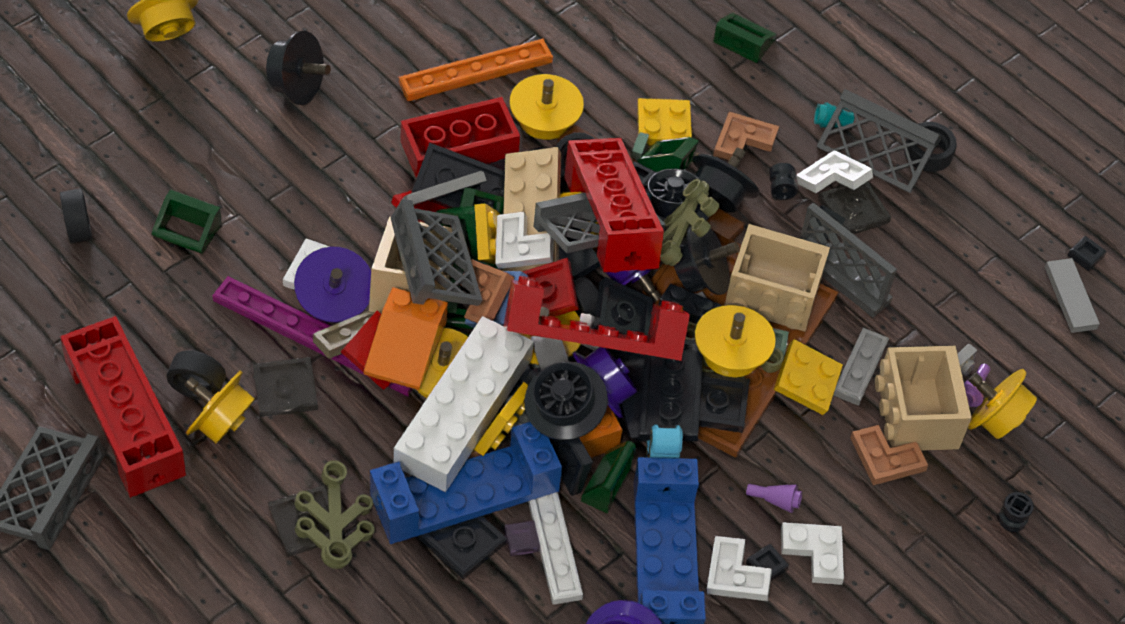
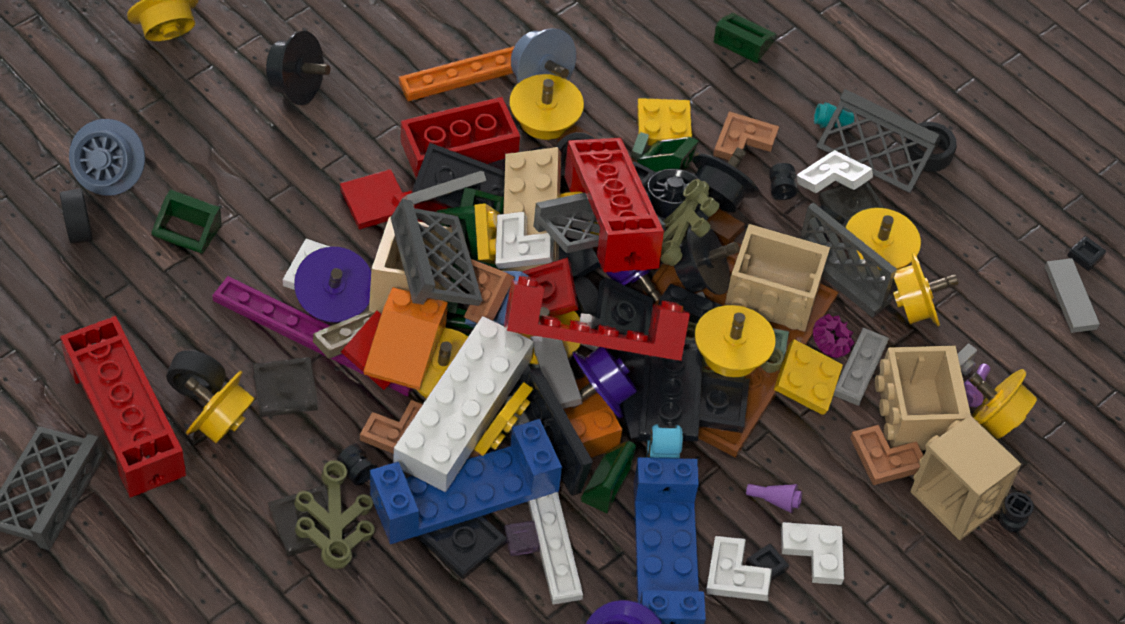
black piece [524,362,608,440] -> none
none -> sand blue piece [69,119,145,196]
none -> black wheel [337,444,378,485]
none -> red tile [340,169,402,230]
none -> nougat plate [360,400,423,454]
none -> sand blue piece [511,28,576,83]
none -> magenta gear [813,314,855,358]
none -> yellow piece [846,208,921,276]
none -> yellow piece [893,252,959,327]
none -> tan container [910,416,1021,540]

